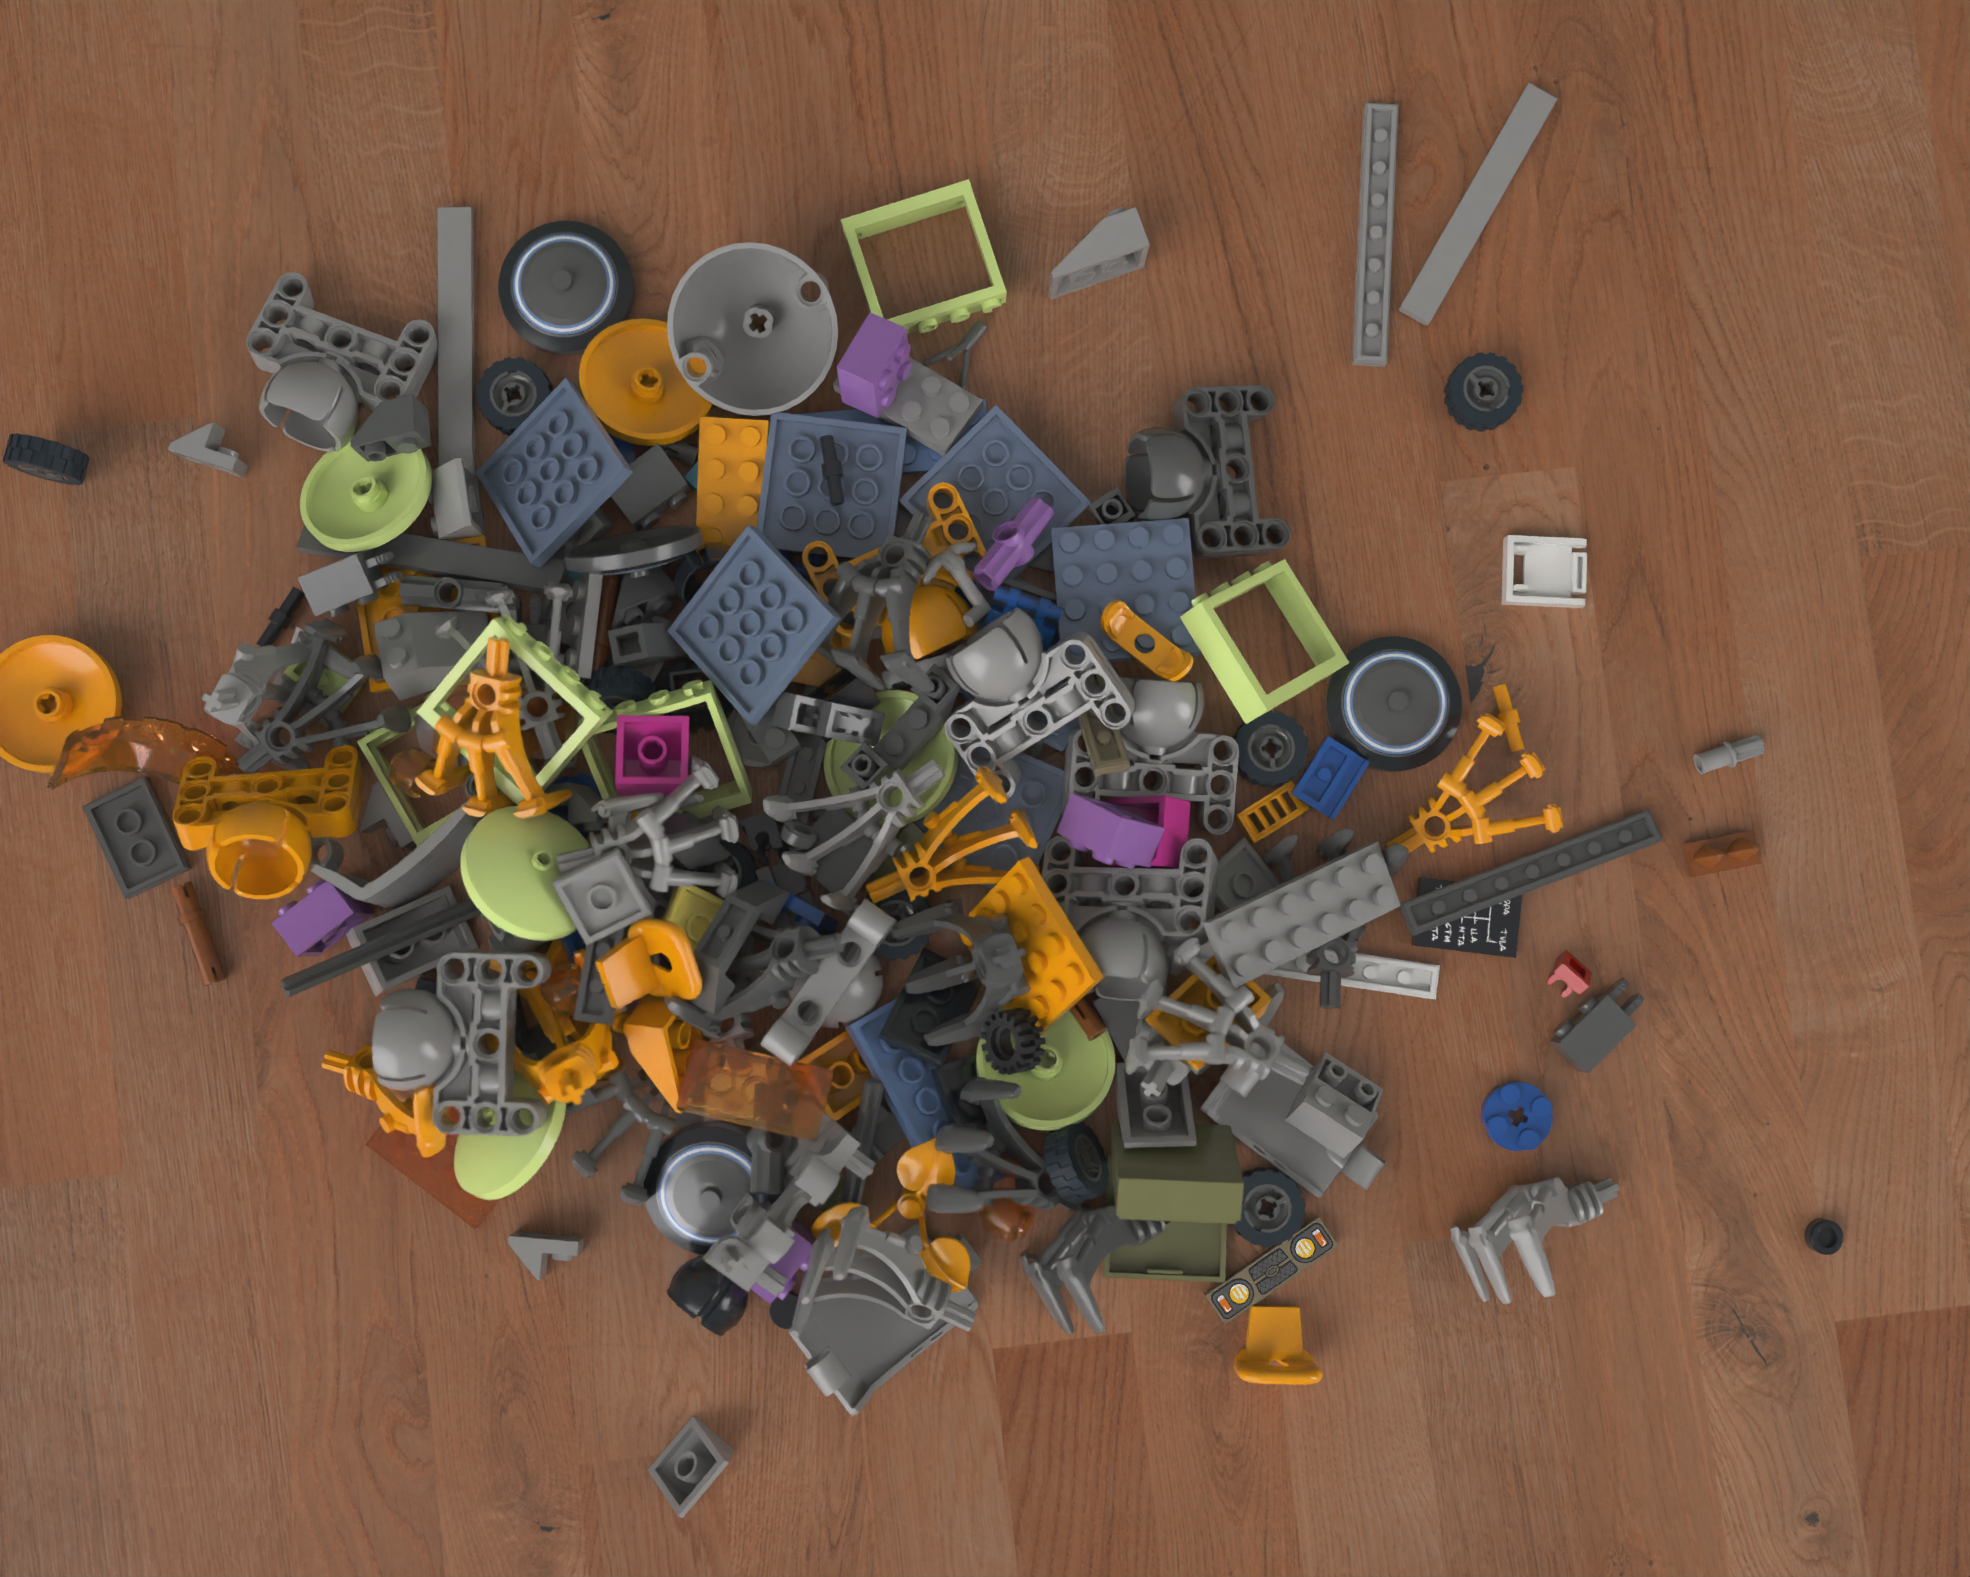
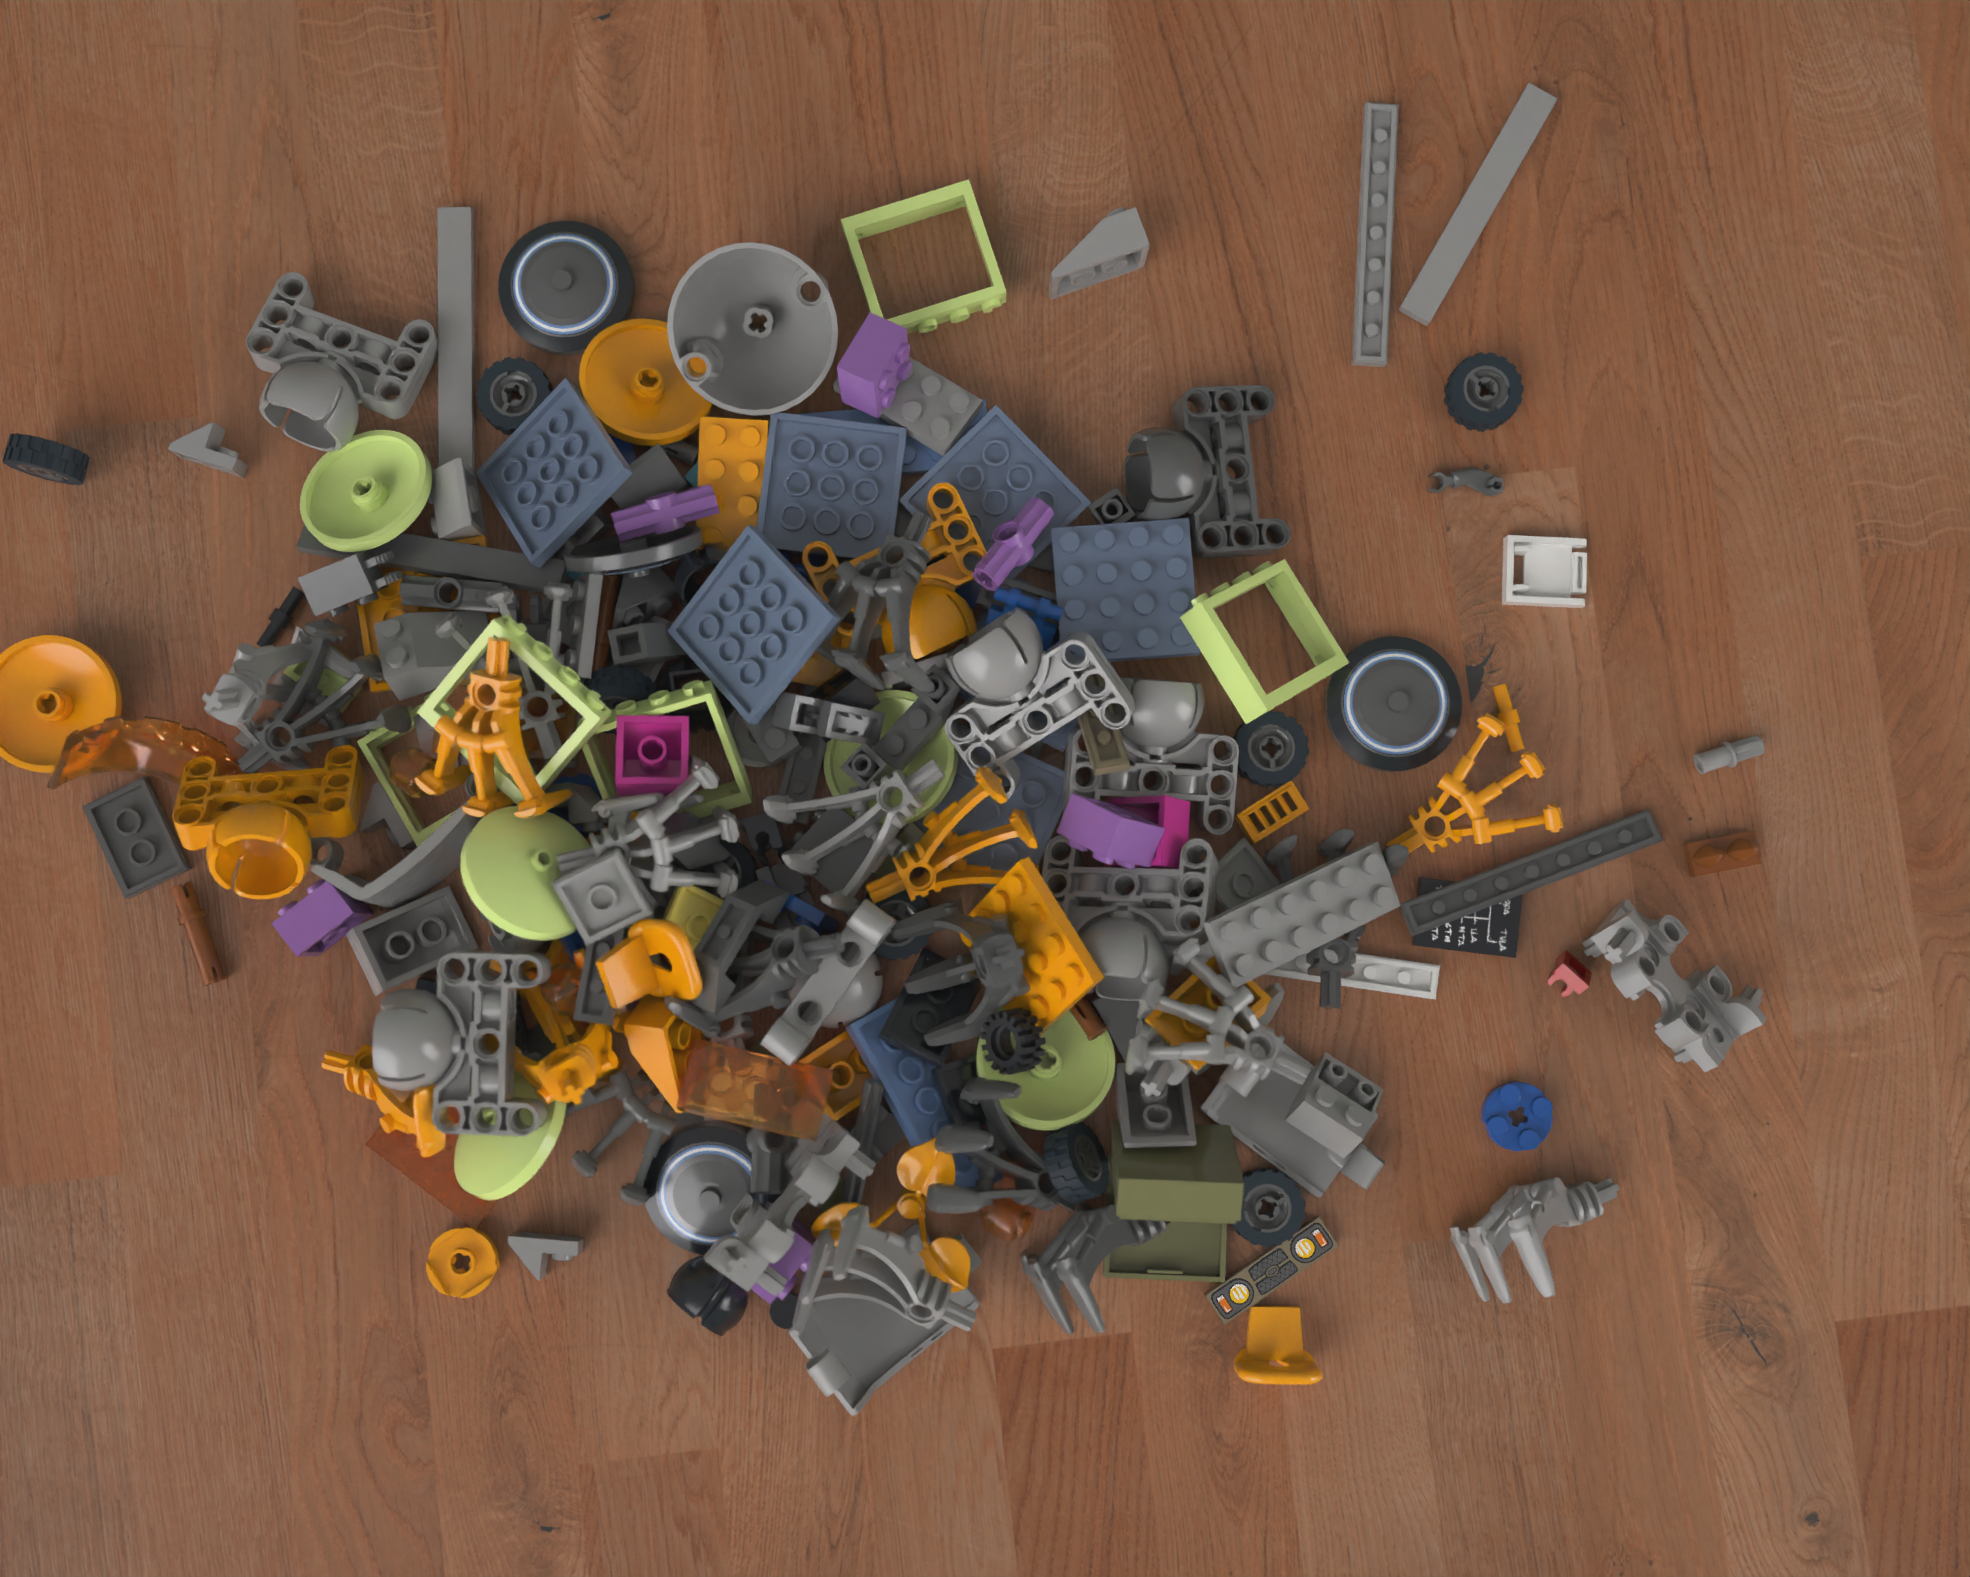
dark grey axle [280,898,482,997] -> none
dark grey slope [350,394,431,462] -> none
light grey slope [648,1416,735,1518] -> none
dark grey tile [780,821,817,849] -> none
black bar [820,435,845,506] -> none
dark grey plant [923,320,987,390] -> none
light grey piece [923,542,991,627] -> none
light orange piece [1100,600,1194,682] -> none
blue plate [1290,736,1370,820] -> none
dark grey hinge [1549,977,1644,1073] -> none
black tile [1804,1218,1844,1255] -> none
none -> light orange plate [426,1226,500,1298]
none -> medium lavender piece [611,483,720,542]
none -> dark grey arm [1427,467,1505,497]
none -> light grey gear [1582,899,1767,1072]

